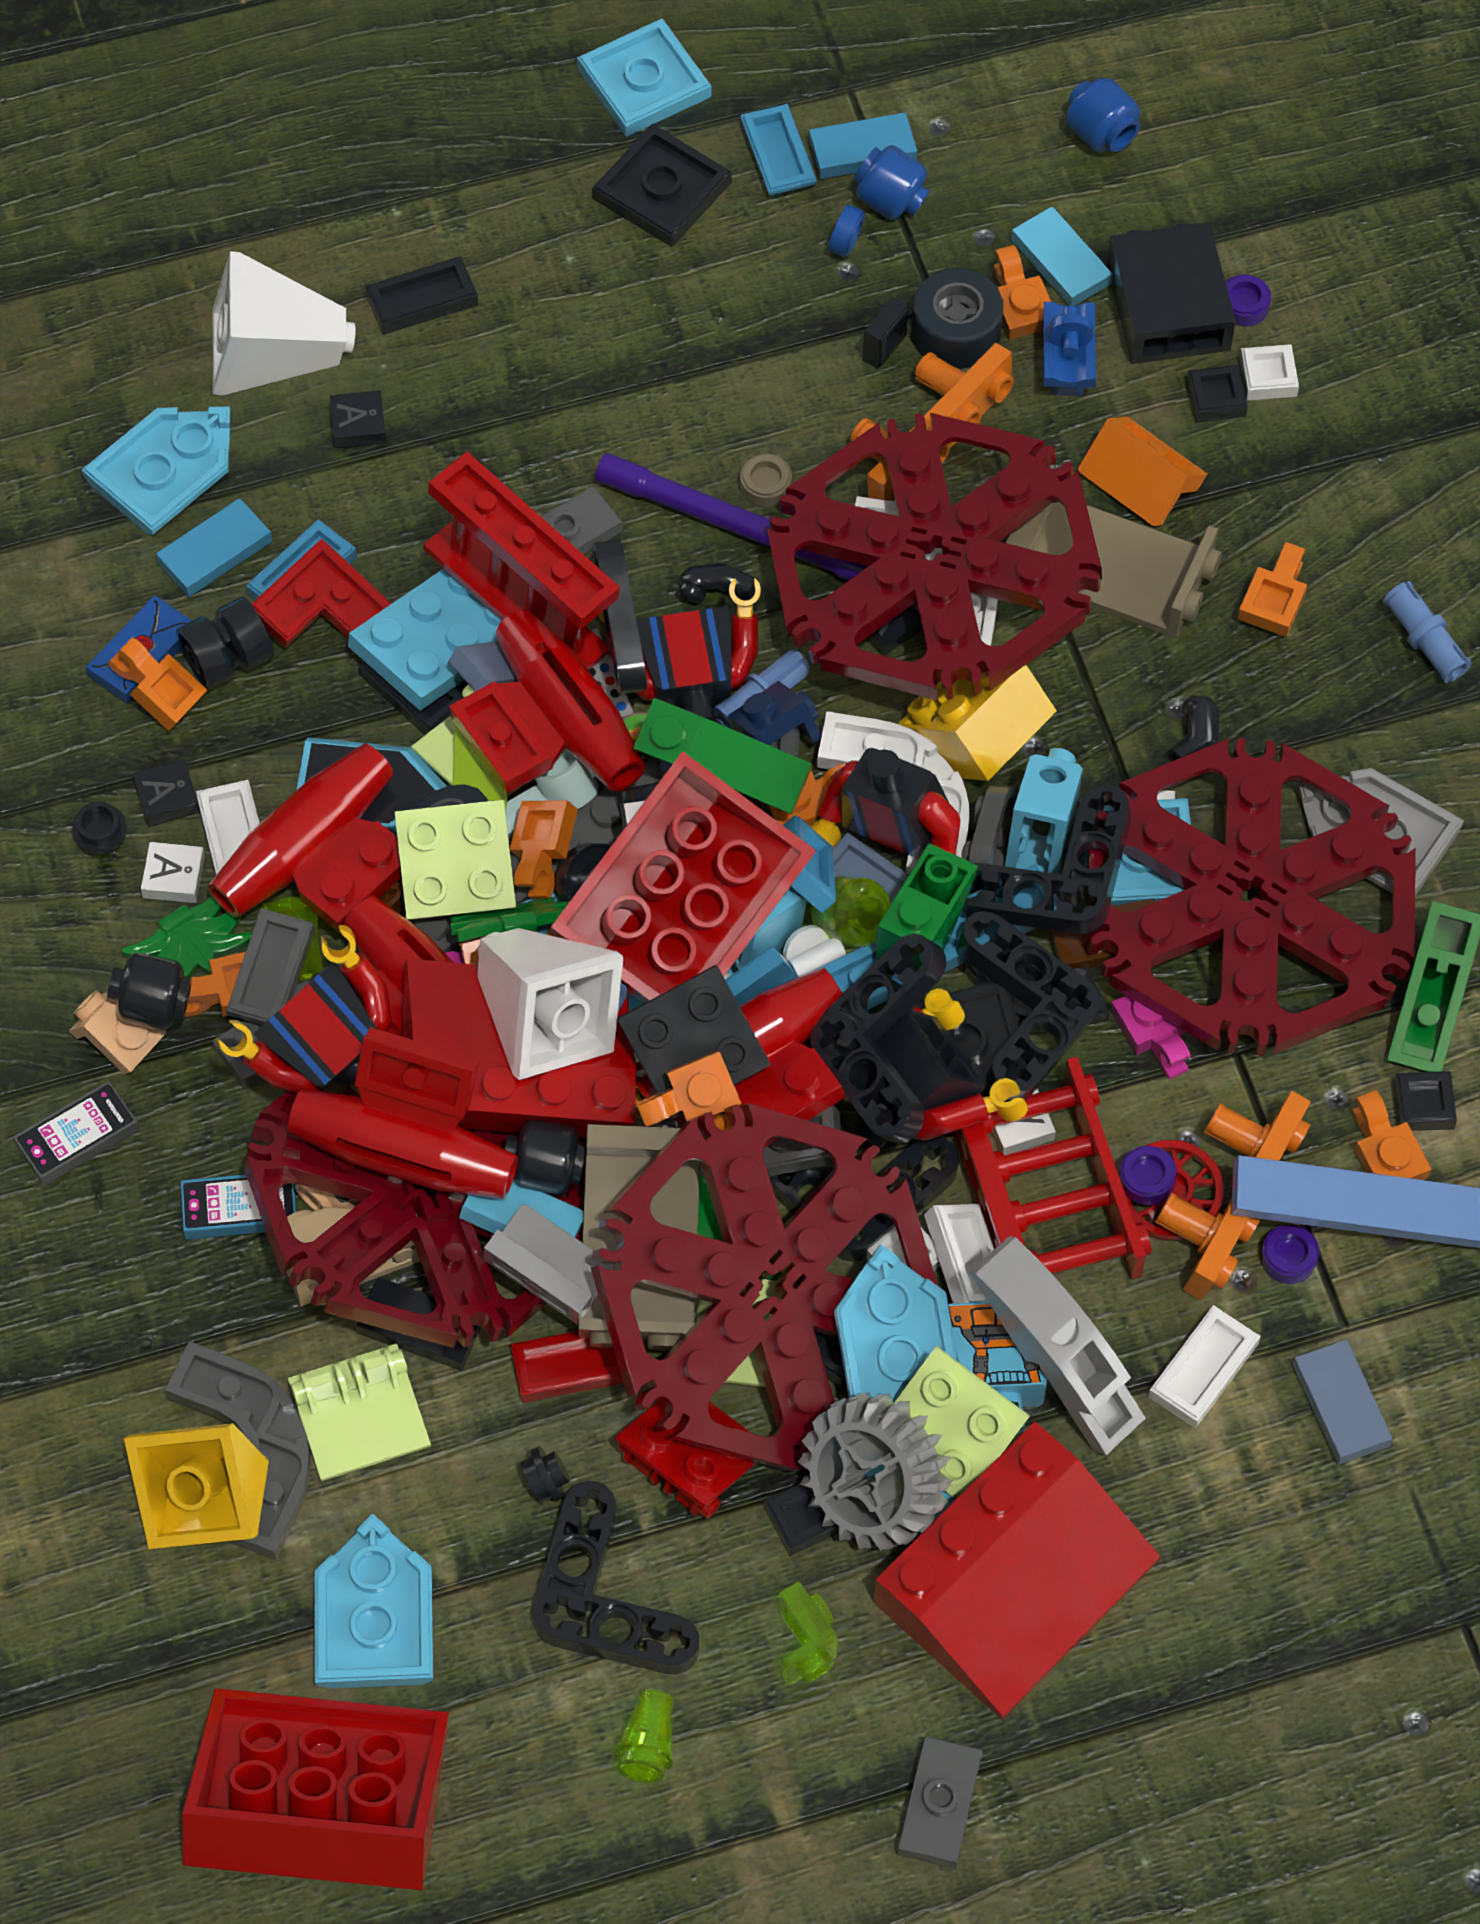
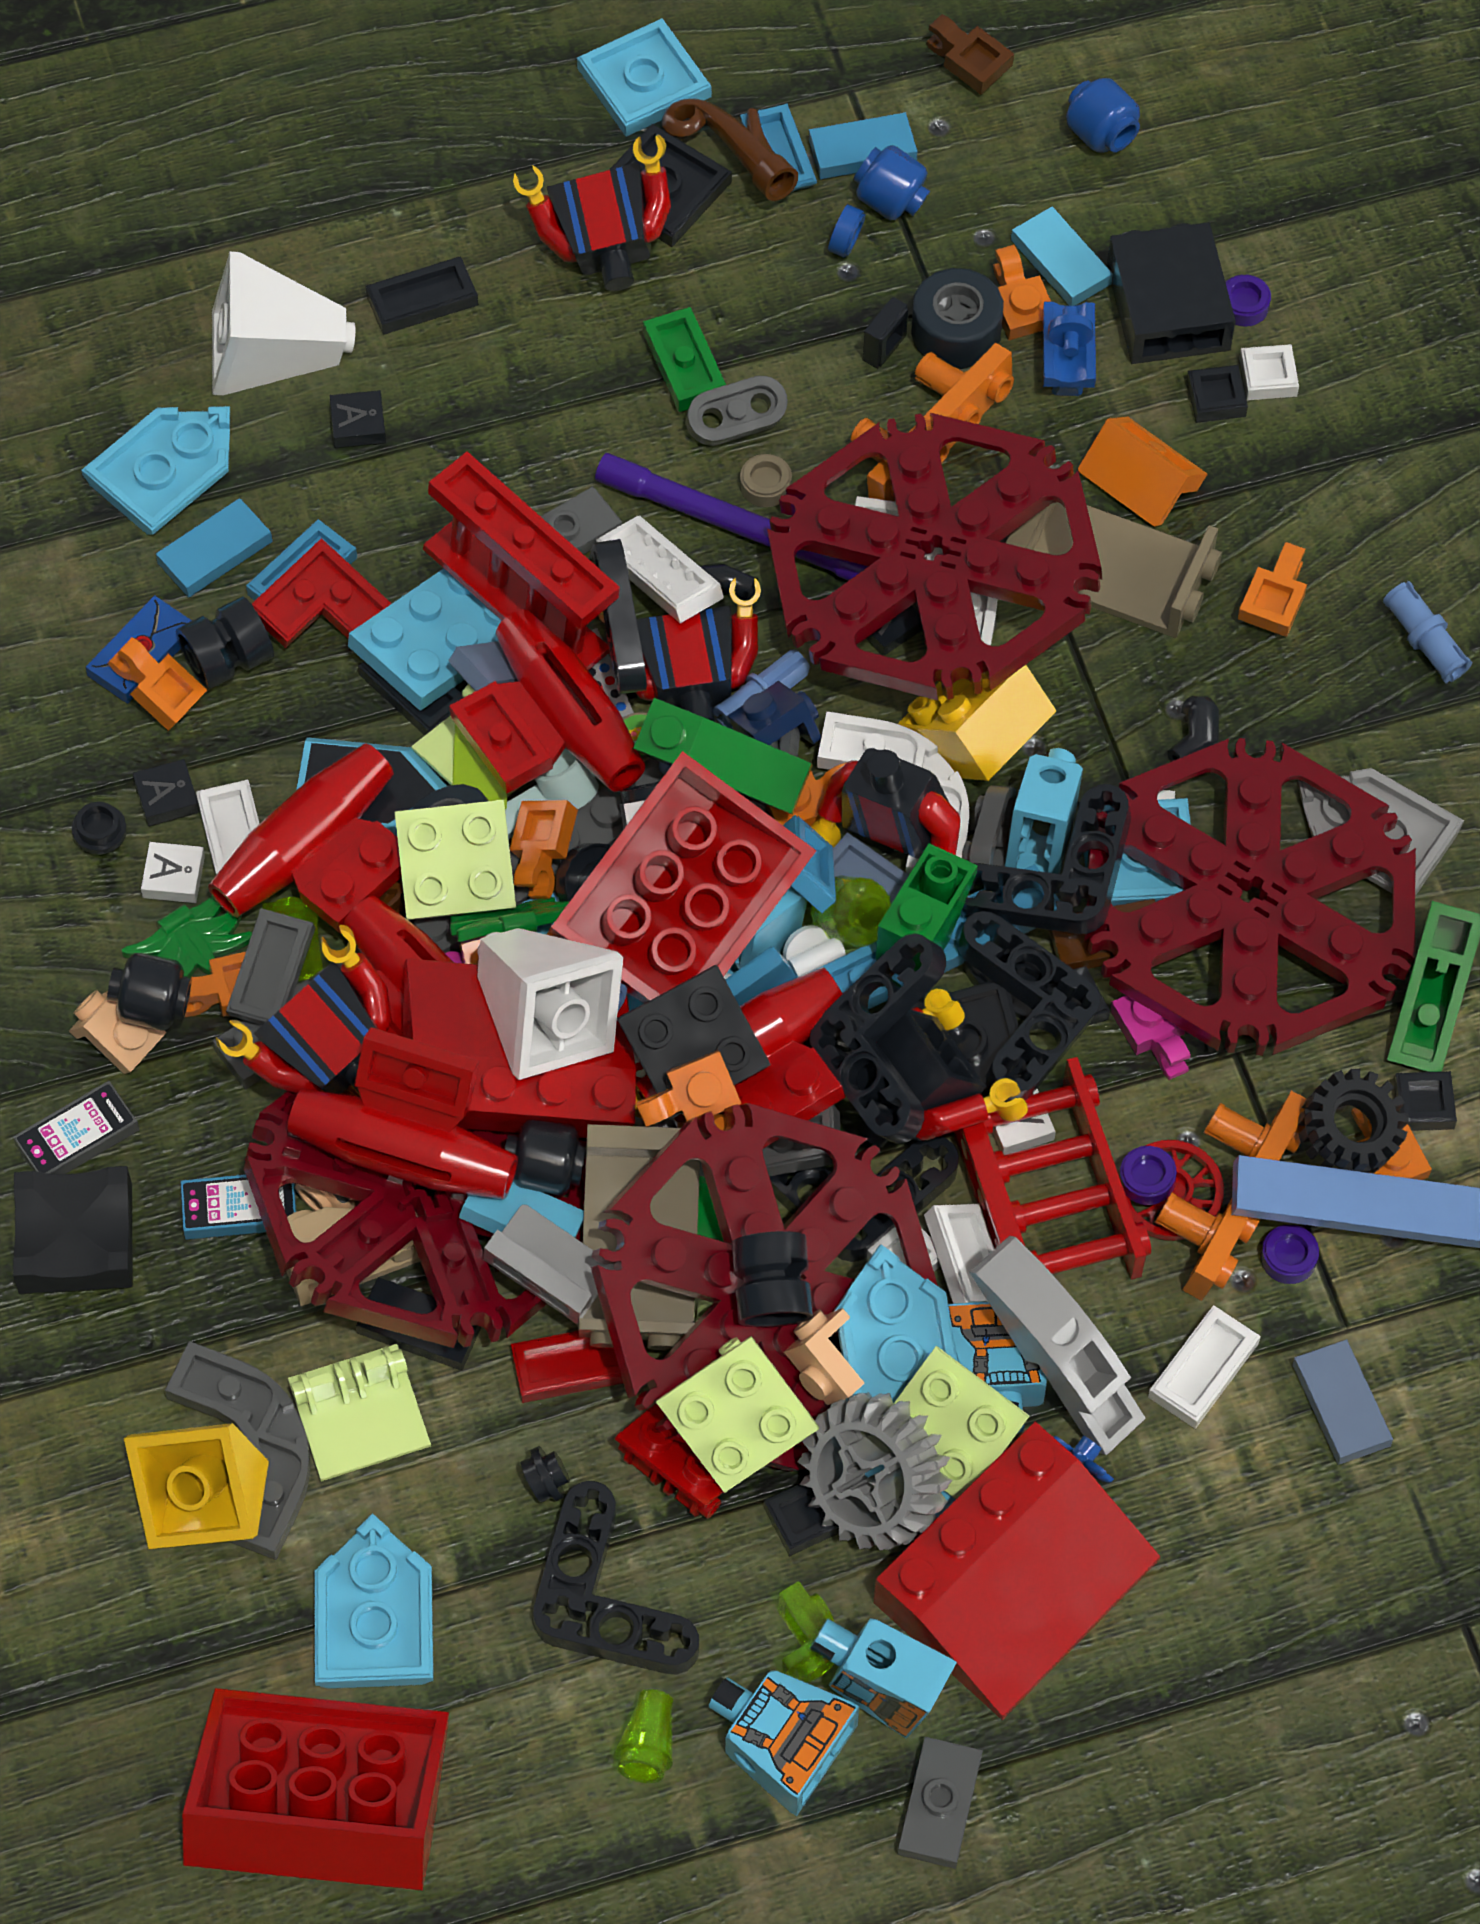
none -> black brick [13,1166,133,1294]
none -> torso [513,134,671,291]
none -> white plate [596,516,724,623]
none -> green plate [643,307,726,412]
none -> yellowish green hinge [656,1336,819,1493]
none -> reddish brown plant [662,98,798,201]
none -> dark grey plate [686,375,788,446]
none -> torso [709,1670,859,1816]
none -> black wheel [732,1231,813,1327]
none -> light nougat bracket [784,1308,864,1405]
none -> medium azure torso [810,1618,957,1738]
none -> reddish brown plate [926,14,1015,95]
none -> blue plant [1053,1435,1114,1483]
none -> black tyre [1298,1068,1409,1173]

